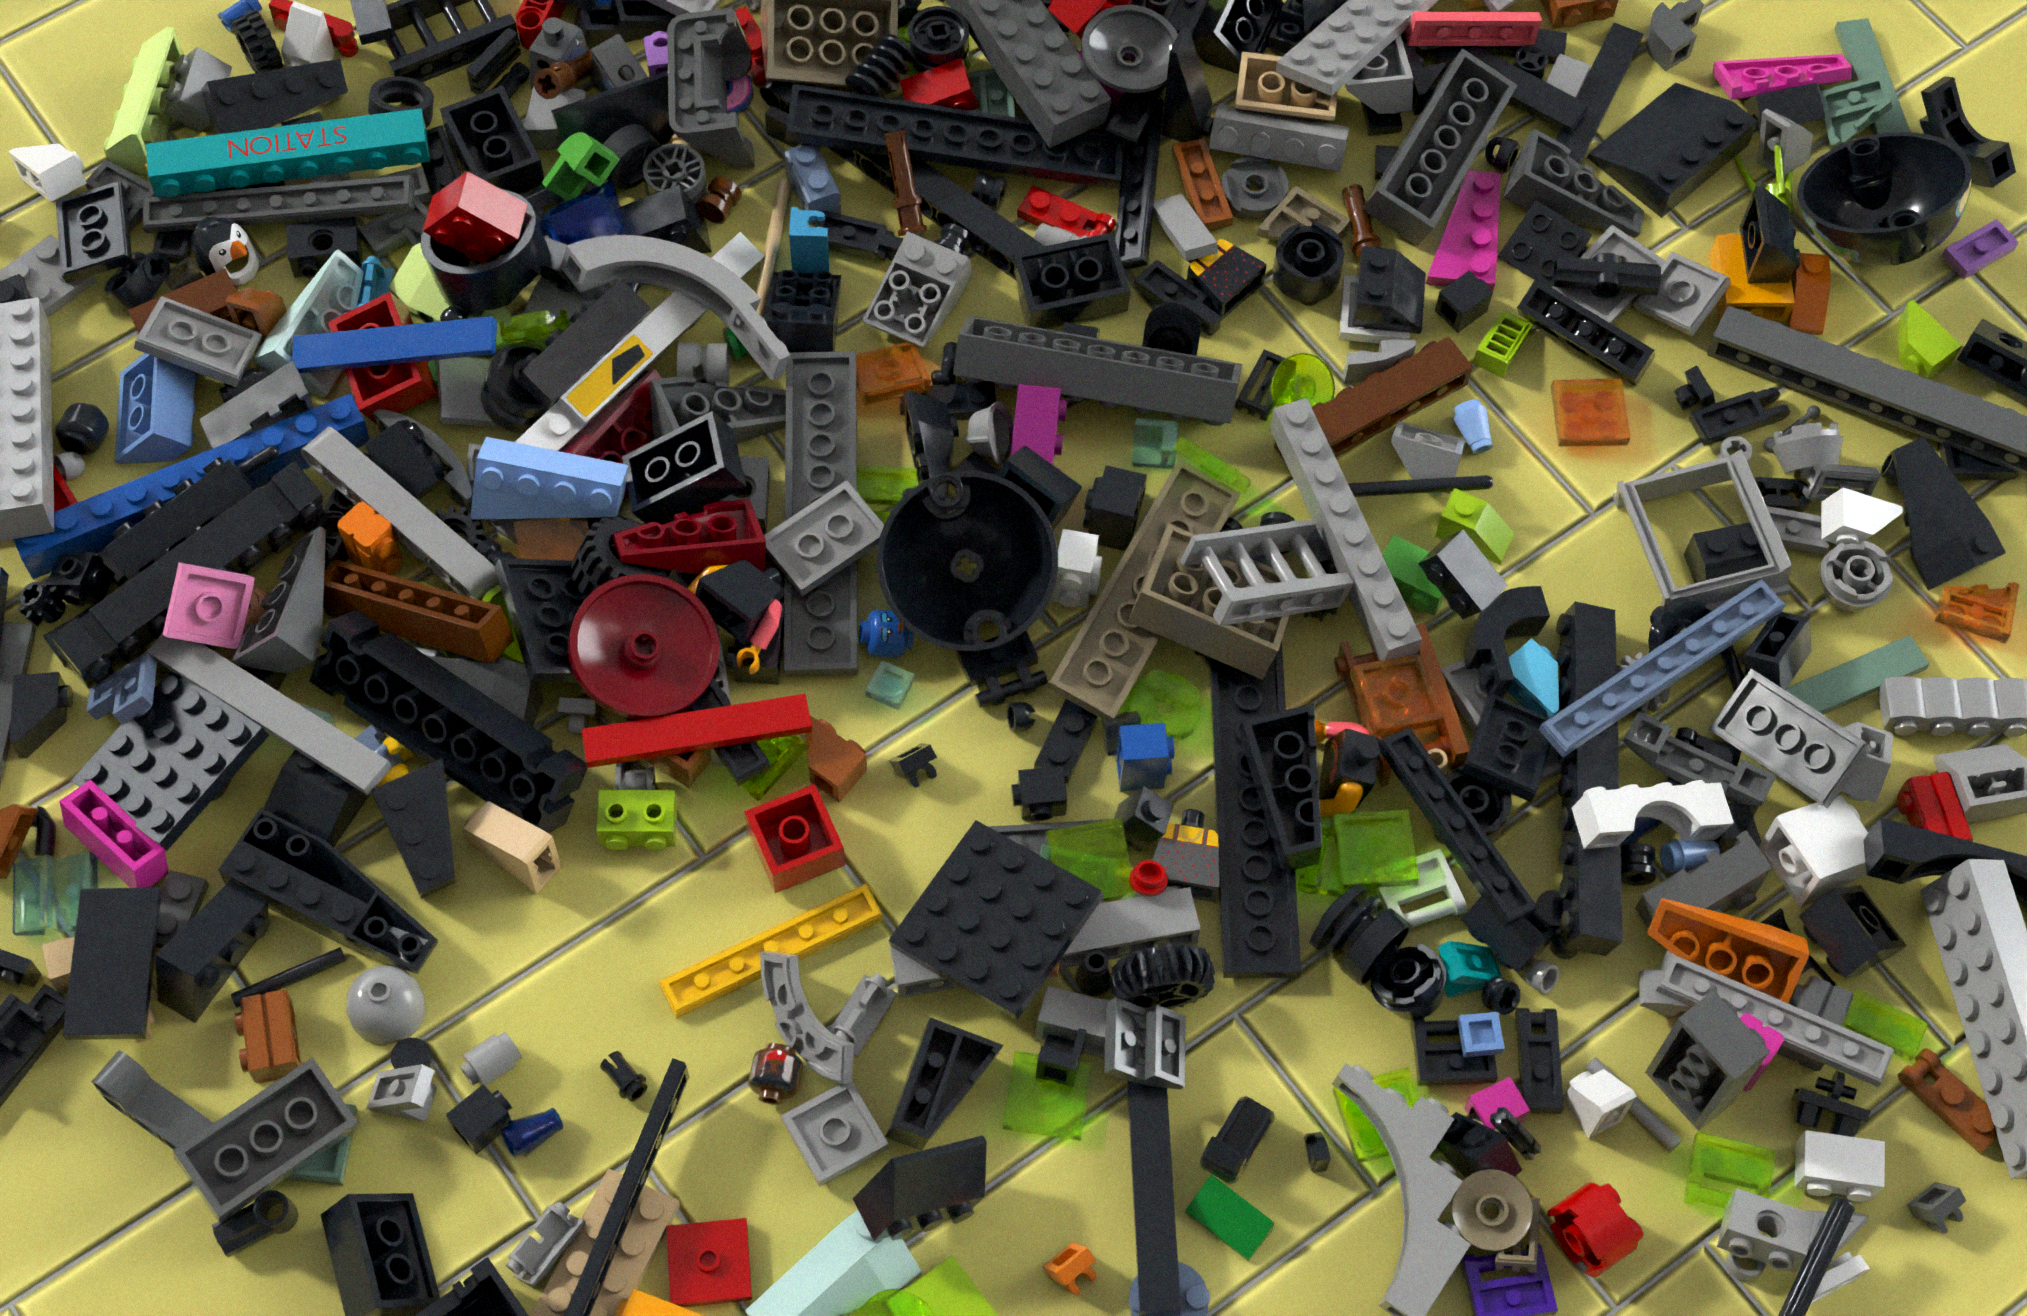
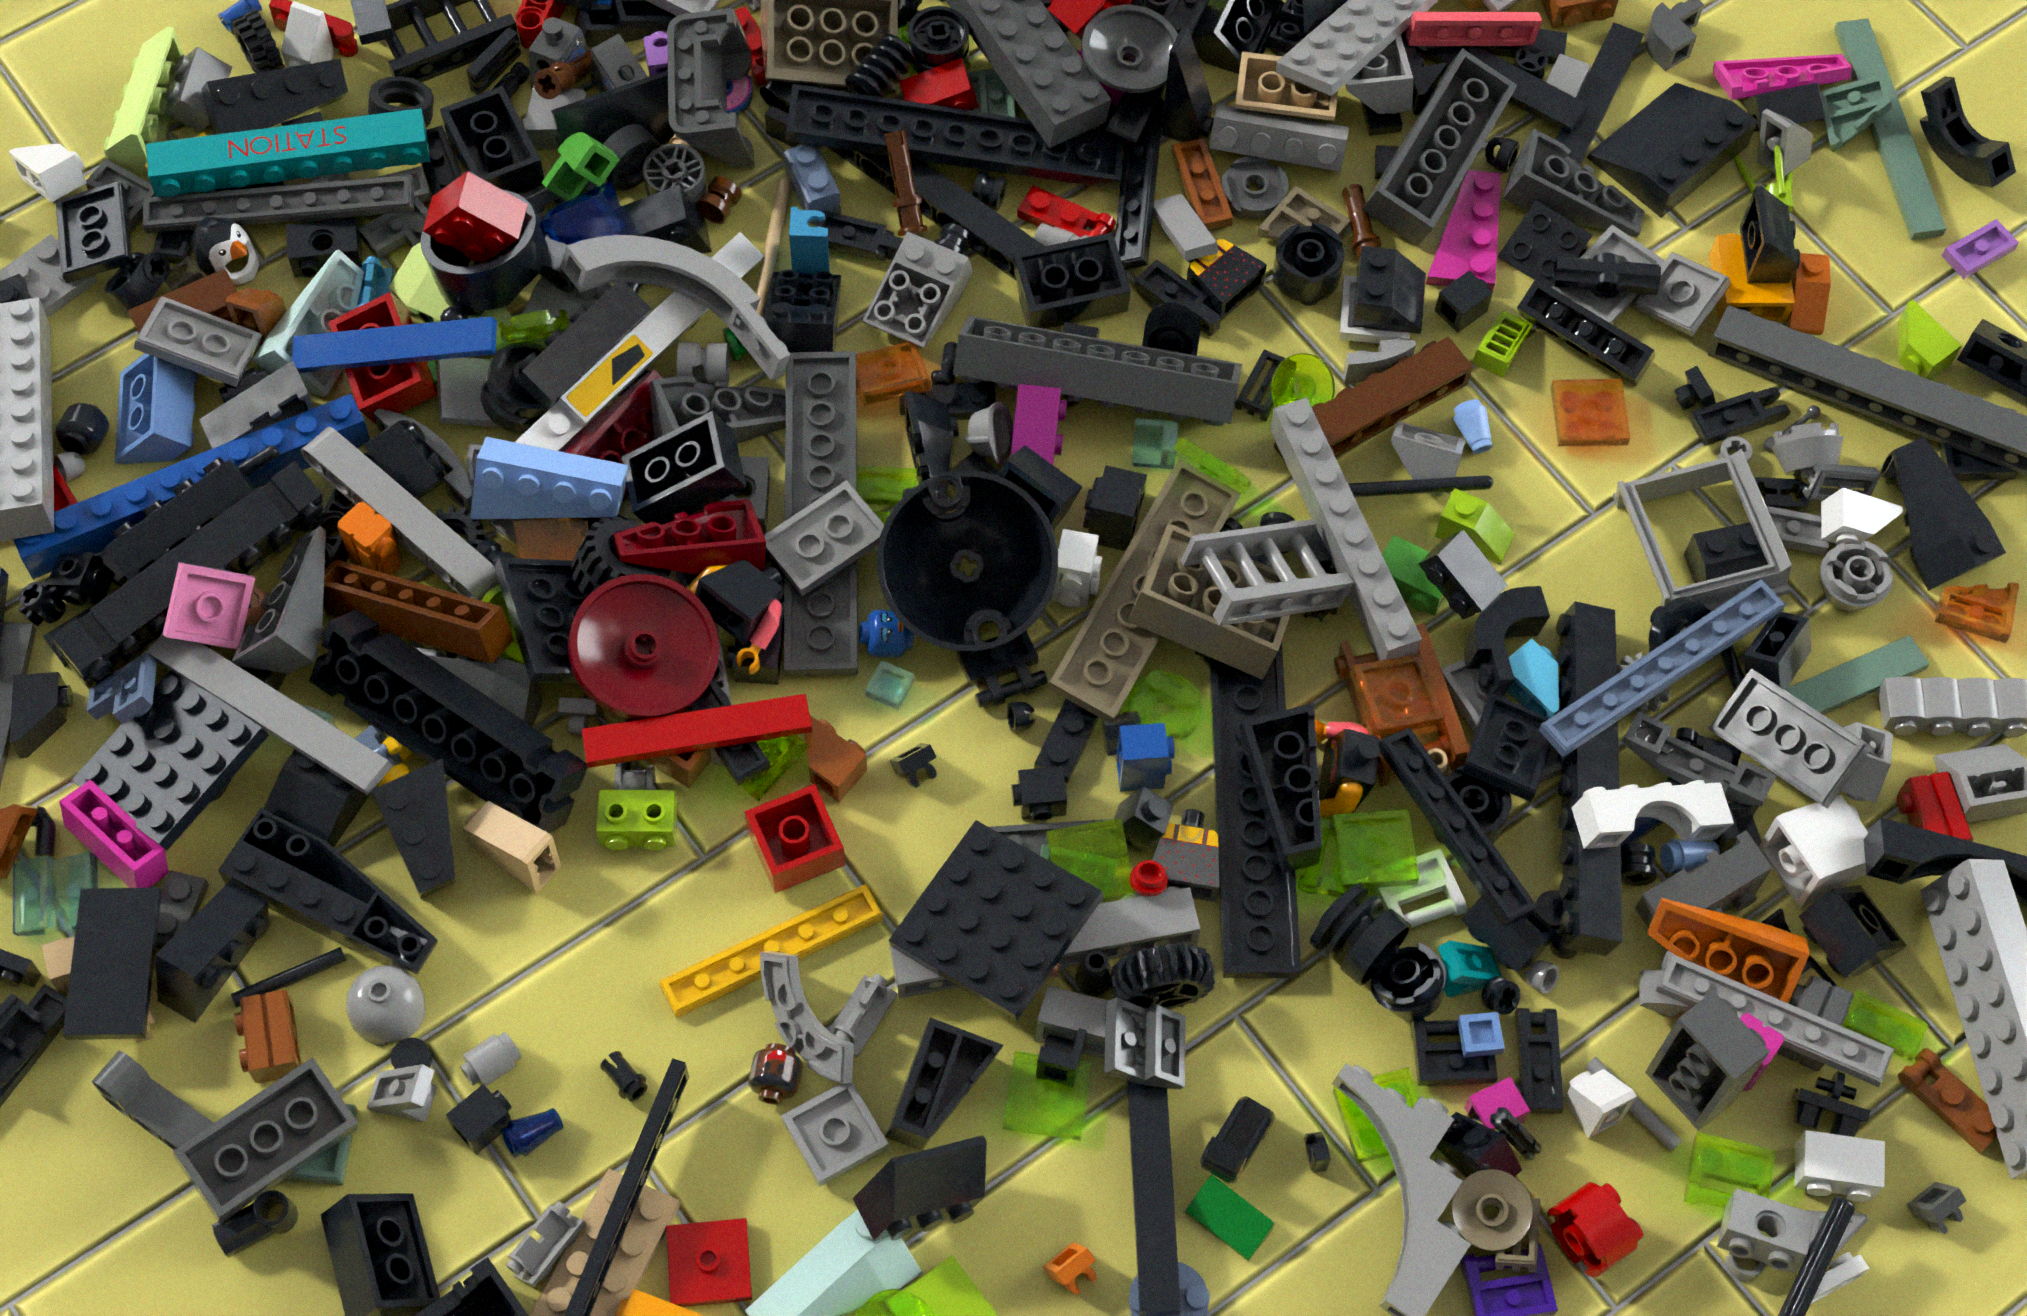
black piece [1797,132,1972,266] -> none

